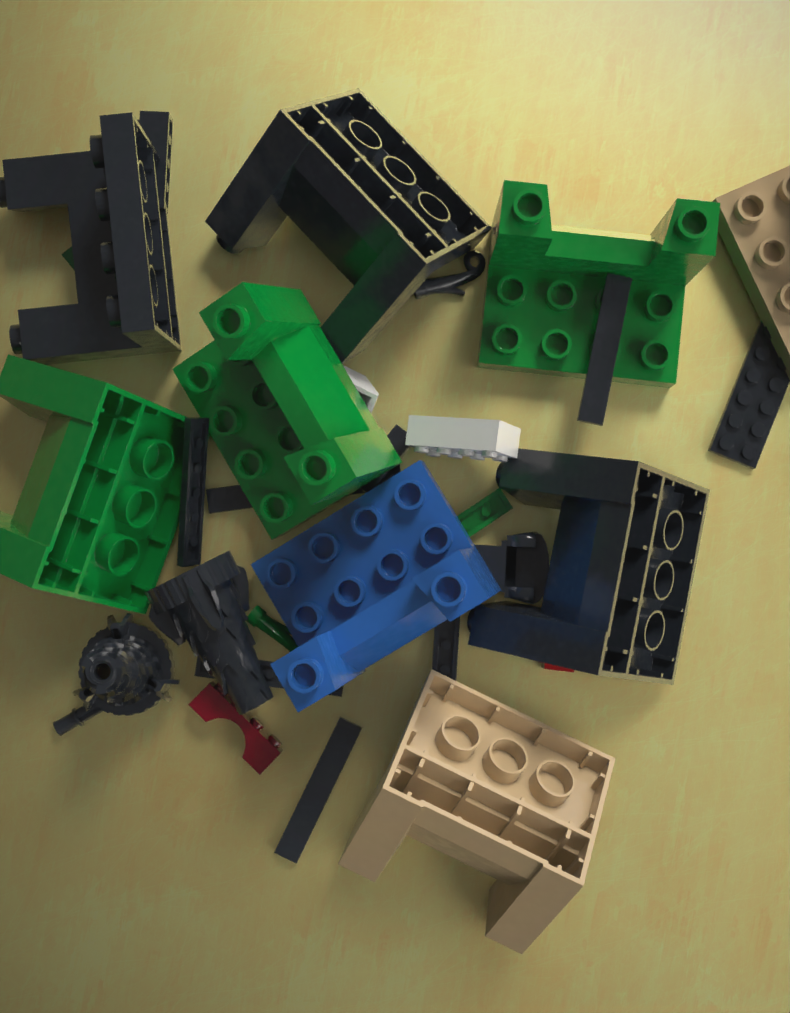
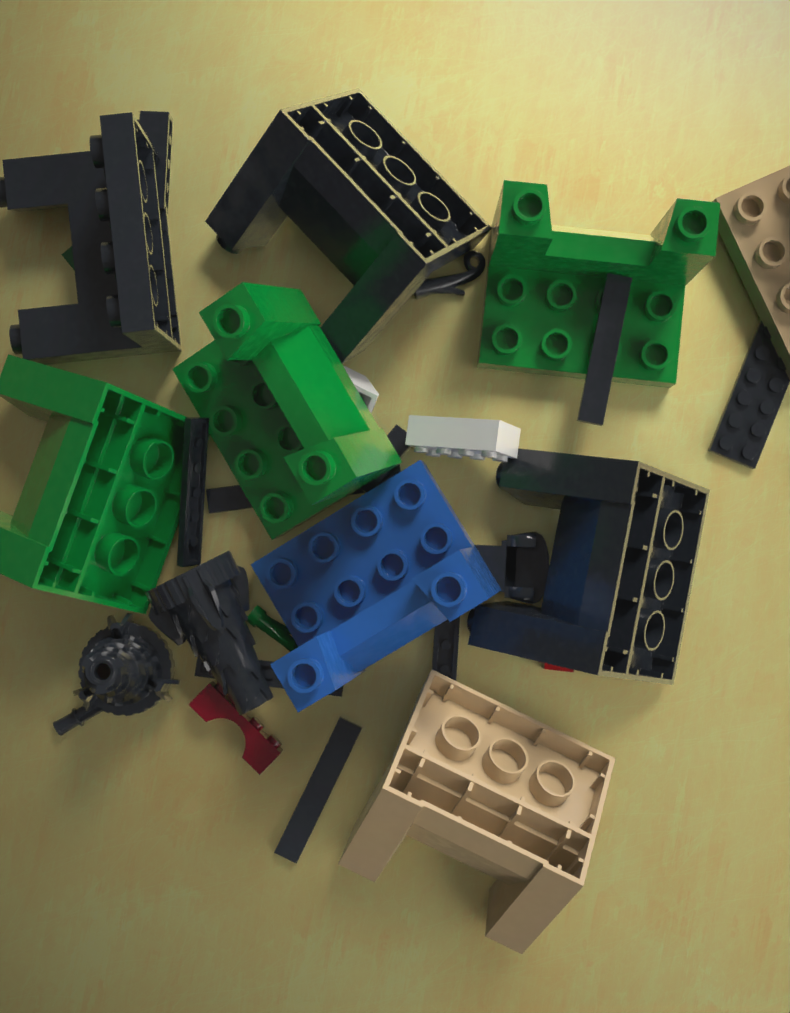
green plate [457,488,513,537] -> none

